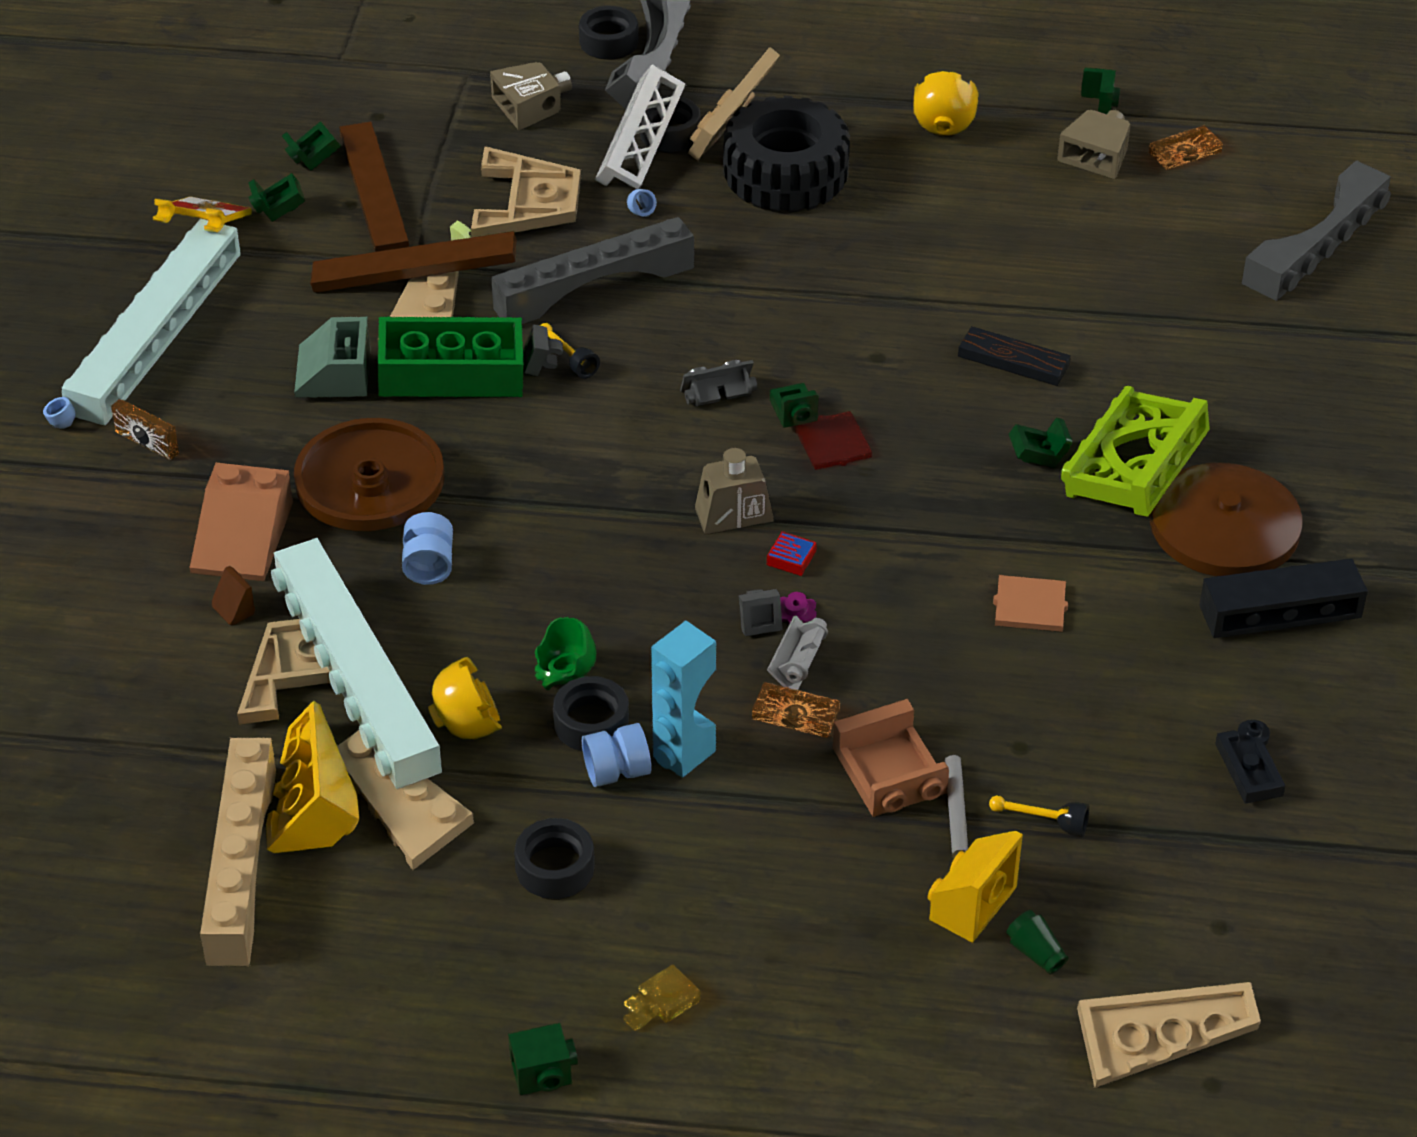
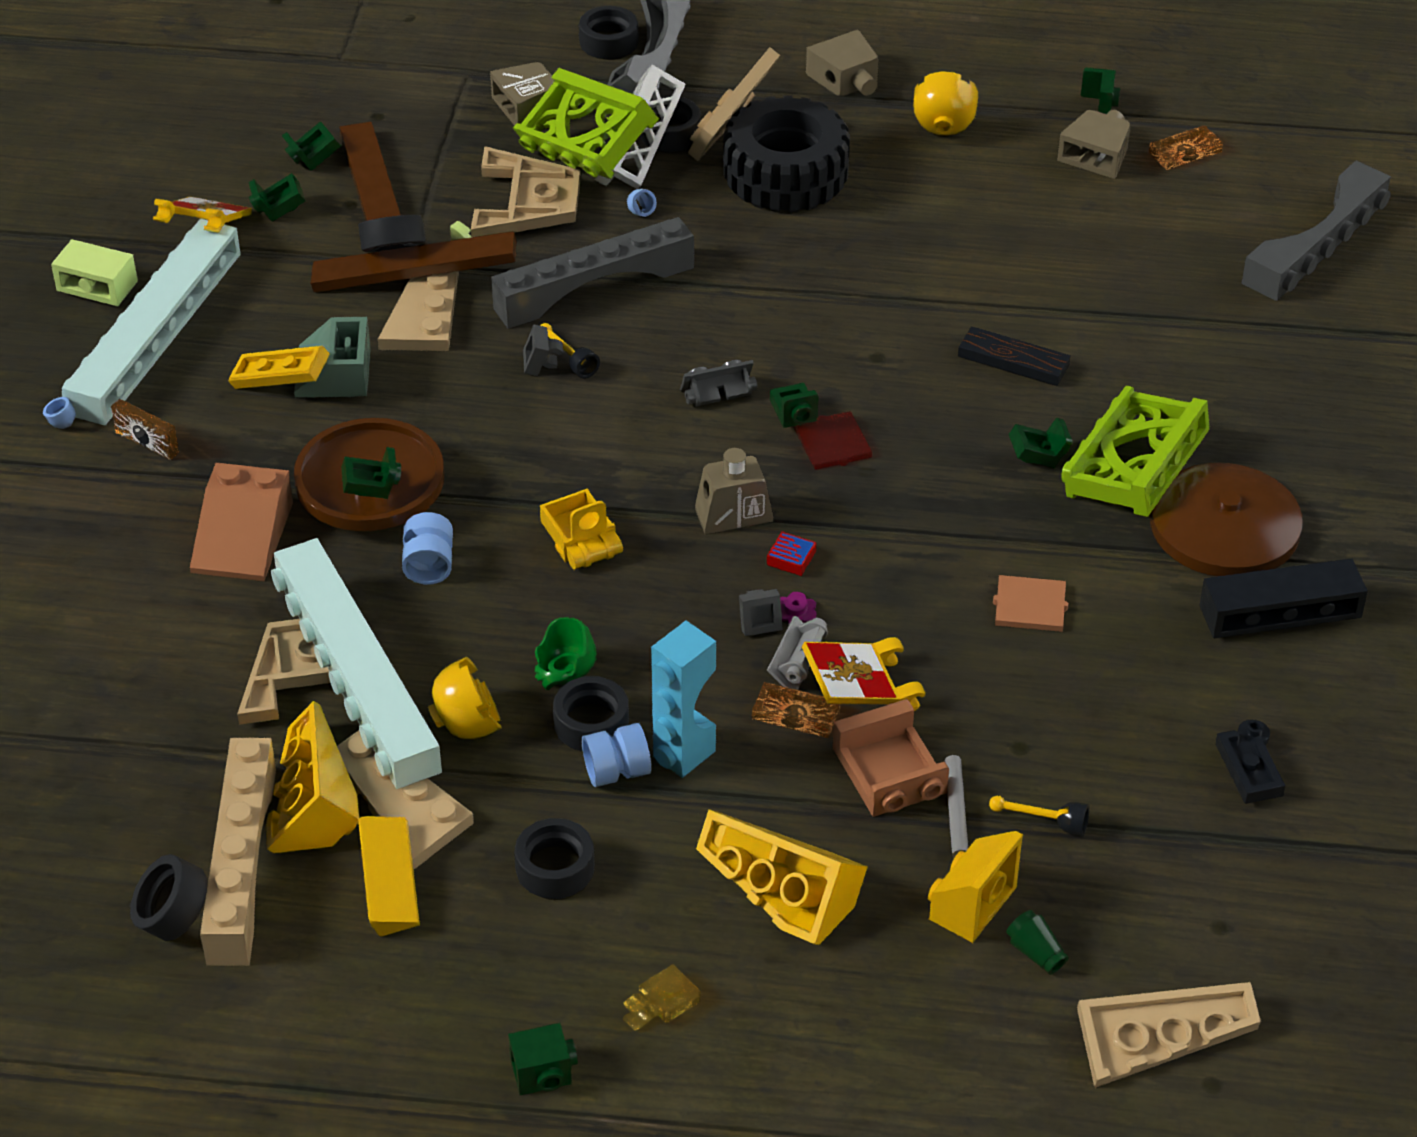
reddish brown slope [212,566,255,625] -> none
green brick [378,317,523,397] -> none
none -> yellowish green brick [51,239,138,306]
none -> black tyre [130,854,207,941]
none -> yellow tile [228,346,330,389]
none -> dark green bracket [341,447,401,499]
none -> black tyre [358,215,426,252]
none -> yellow slope [358,816,420,937]
none -> lime fence [513,68,659,179]
none -> yellow piece [540,489,623,570]
none -> yellow wedge [696,810,867,945]
none -> flag [802,637,926,711]
none -> dark tan torso [806,29,878,96]

